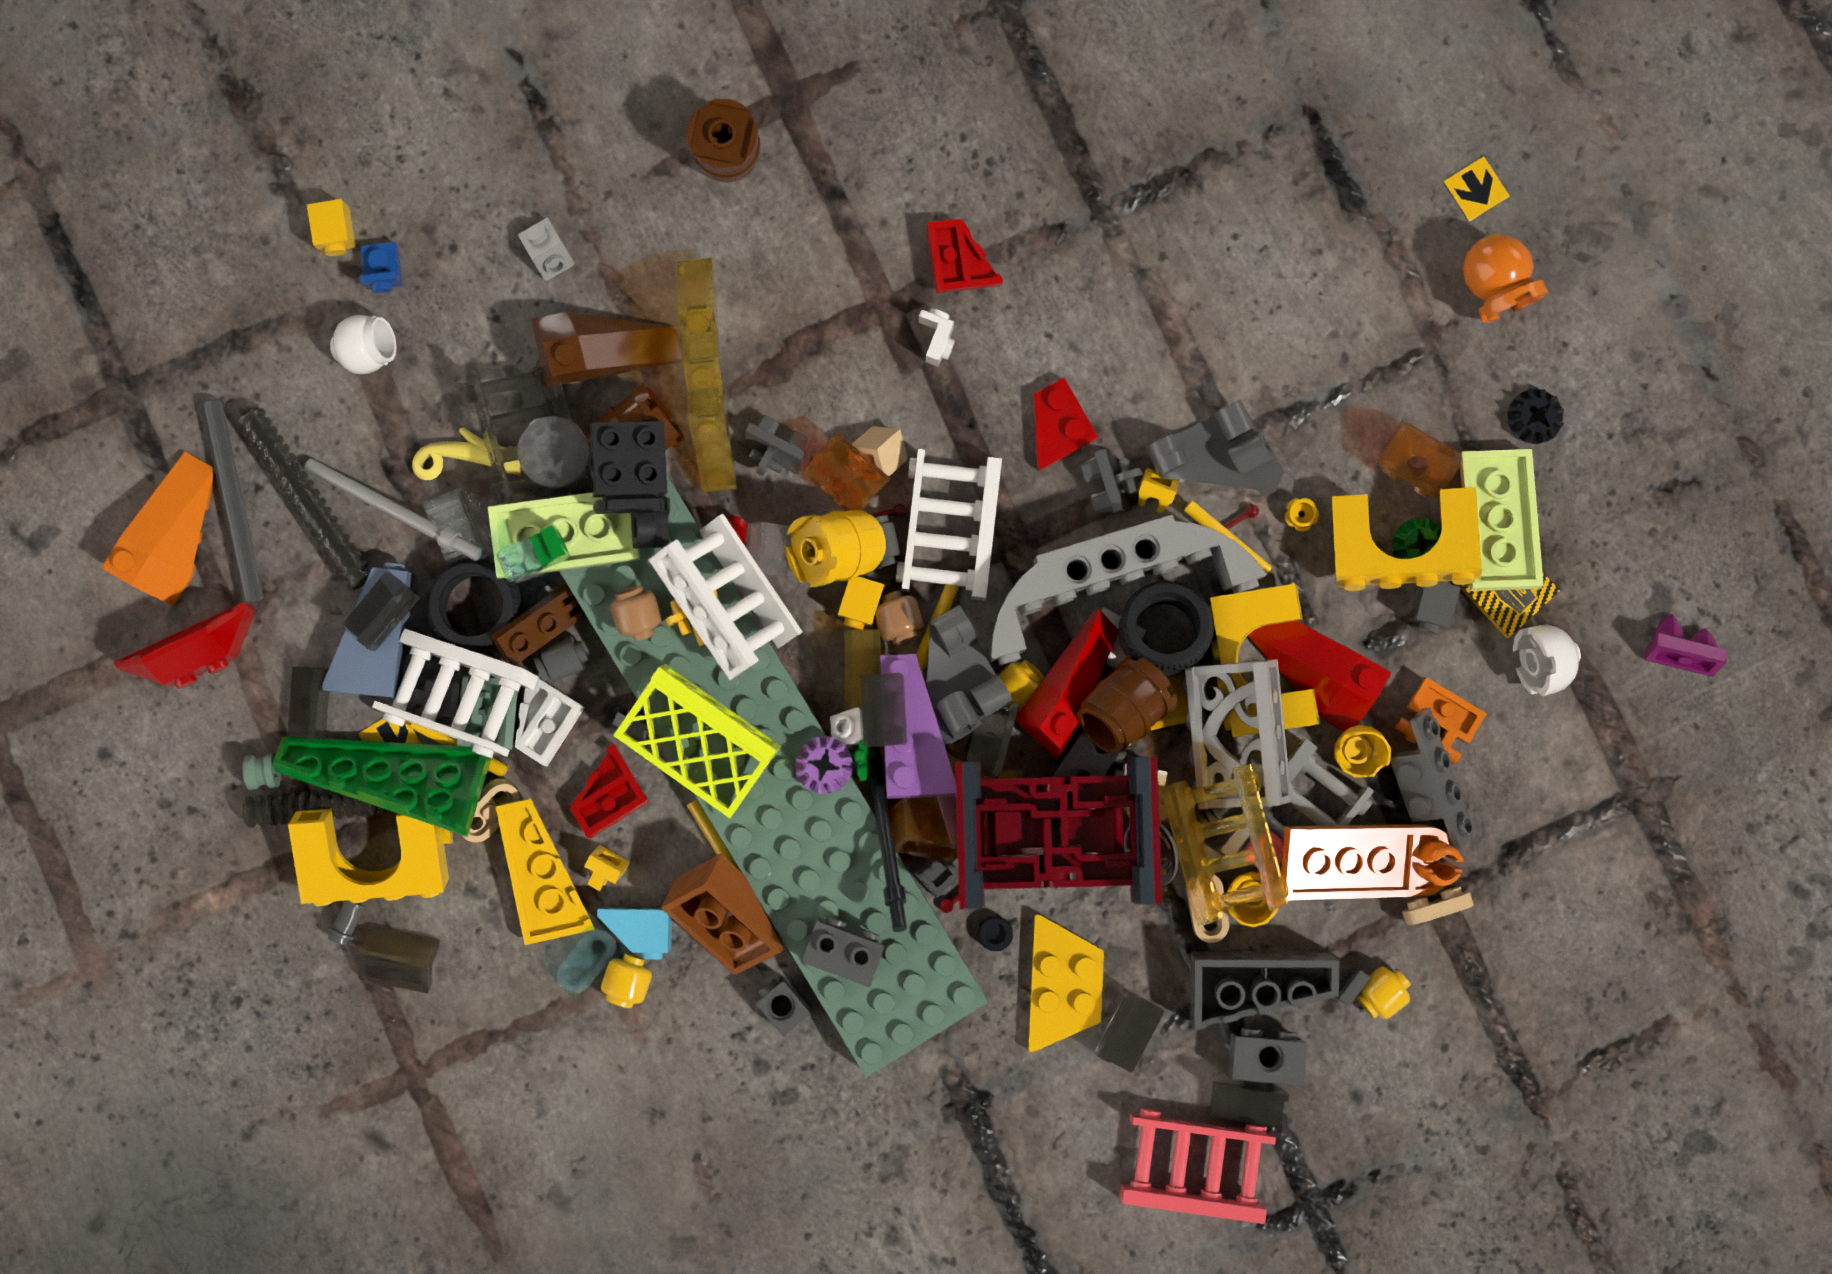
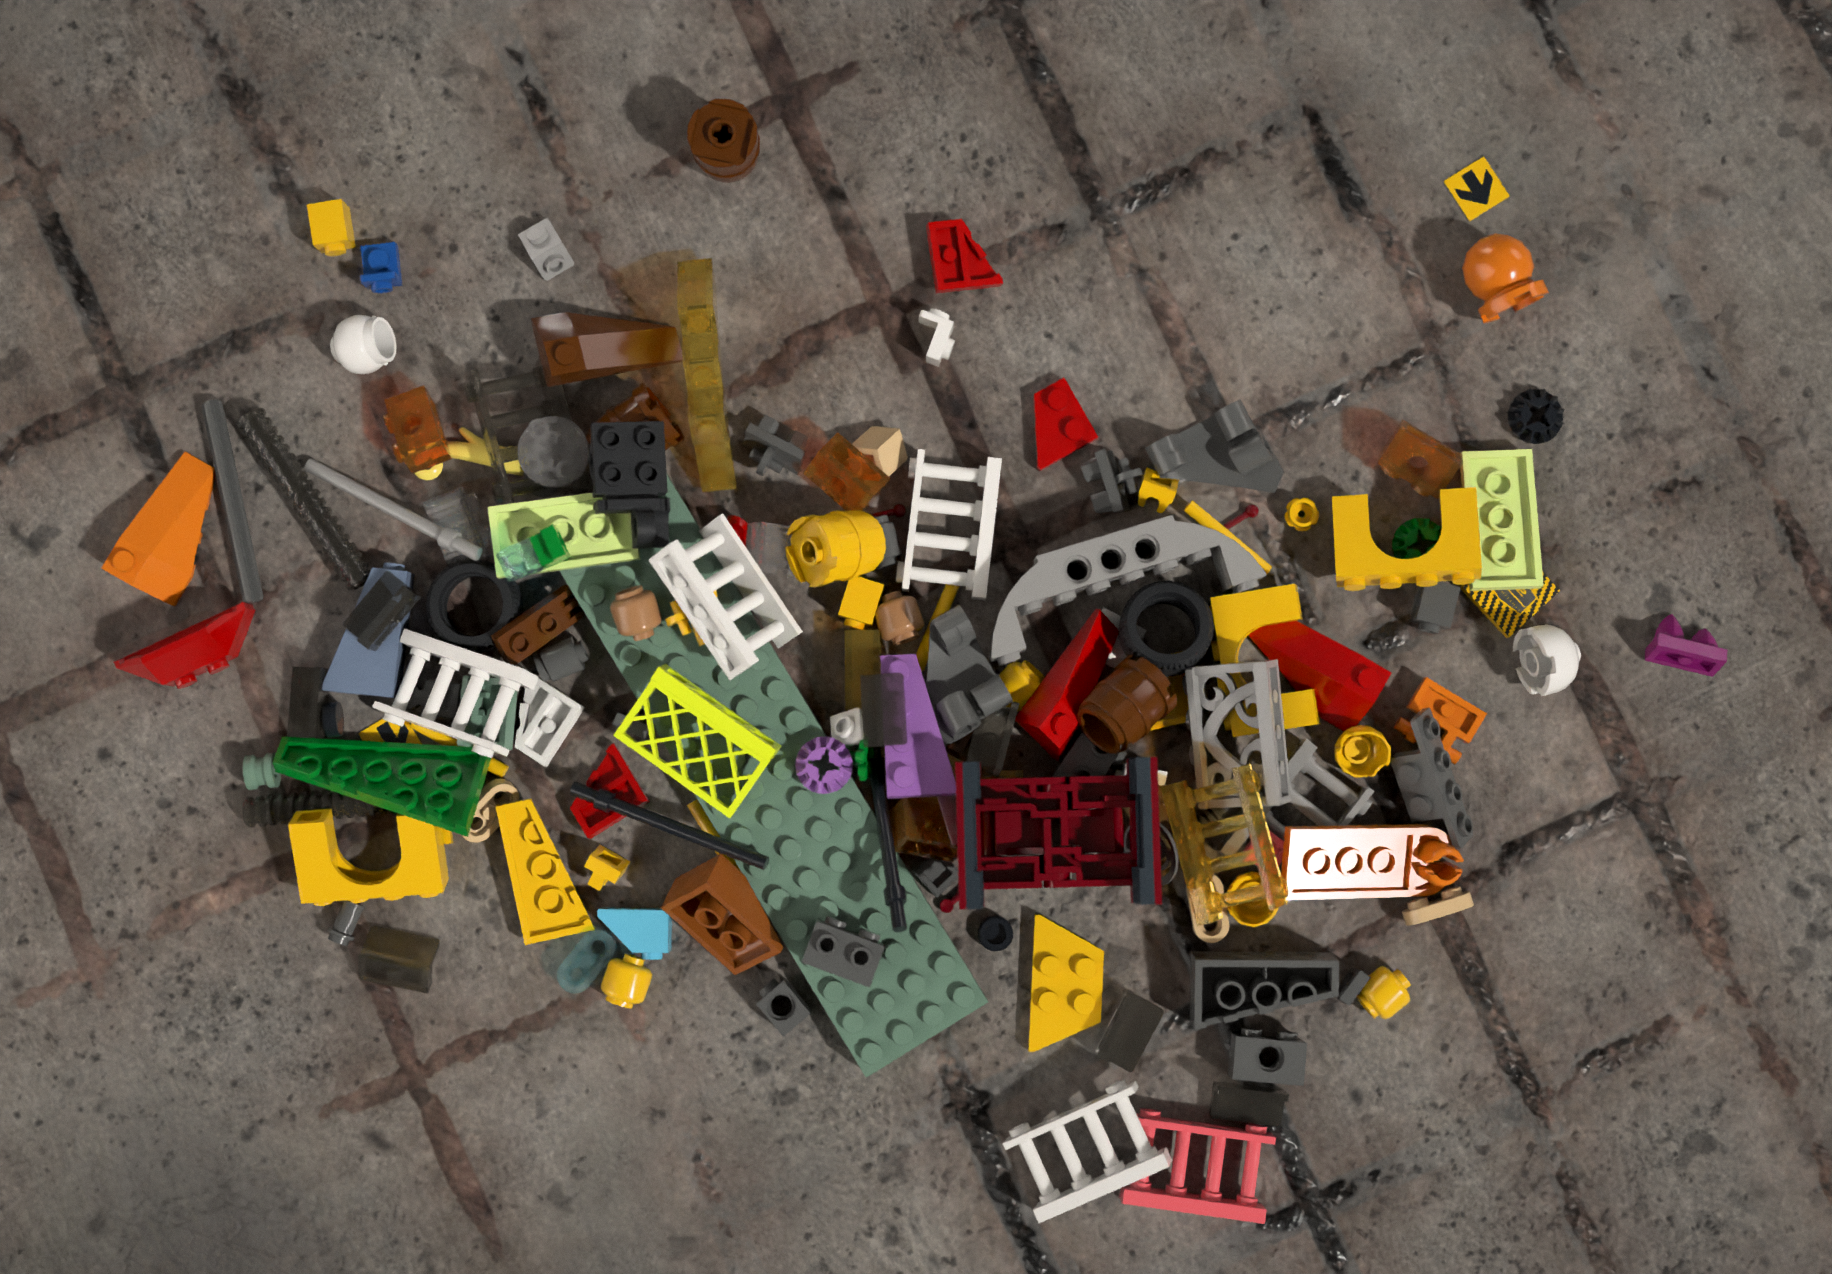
none -> black tile [322,702,344,738]
none -> clear orange brick [383,385,452,474]
none -> black bar [570,781,769,870]
none -> white fence [1002,1079,1172,1223]

